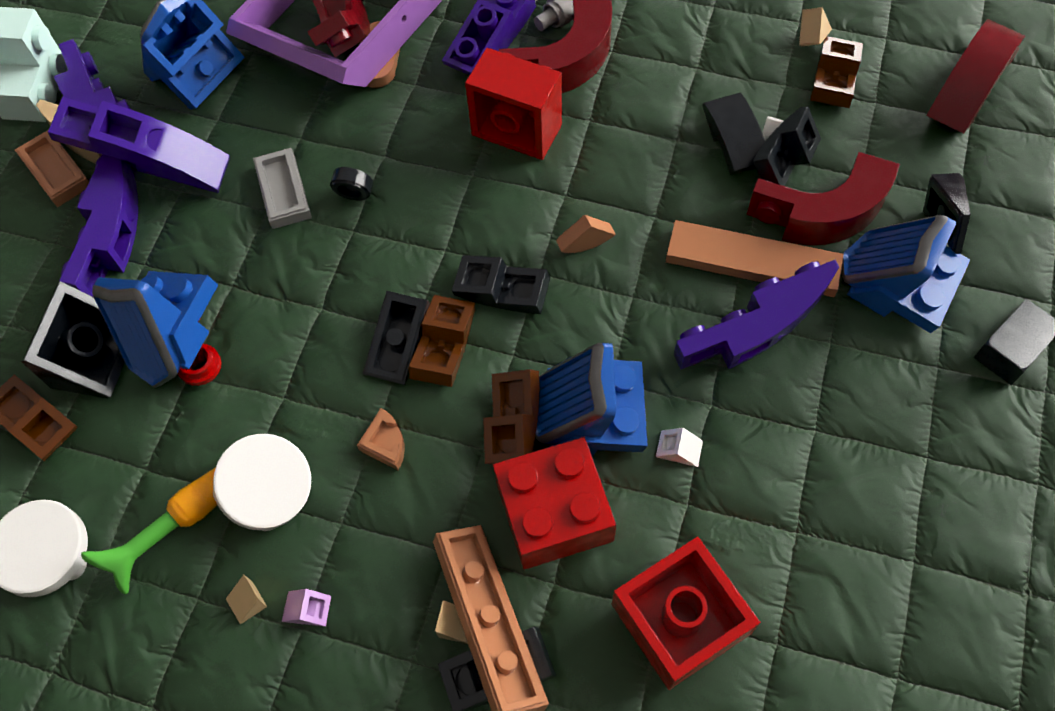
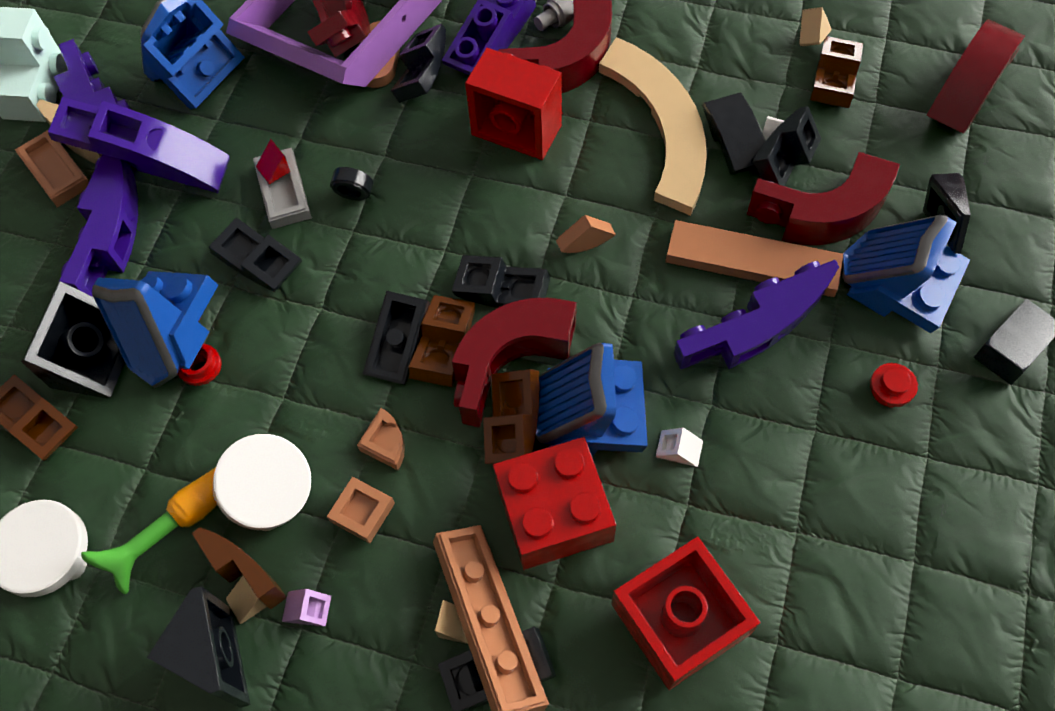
none -> black slope [147,586,251,708]
none -> reddish brown slope [192,527,287,609]
none -> black slope [209,217,302,292]
none -> red piece [256,139,291,184]
none -> nougat plate [327,477,395,543]
none -> black slope [391,24,446,103]
none -> dark red arch [452,298,577,427]
none -> tan tile [599,37,707,216]
none -> red plate [870,363,918,407]

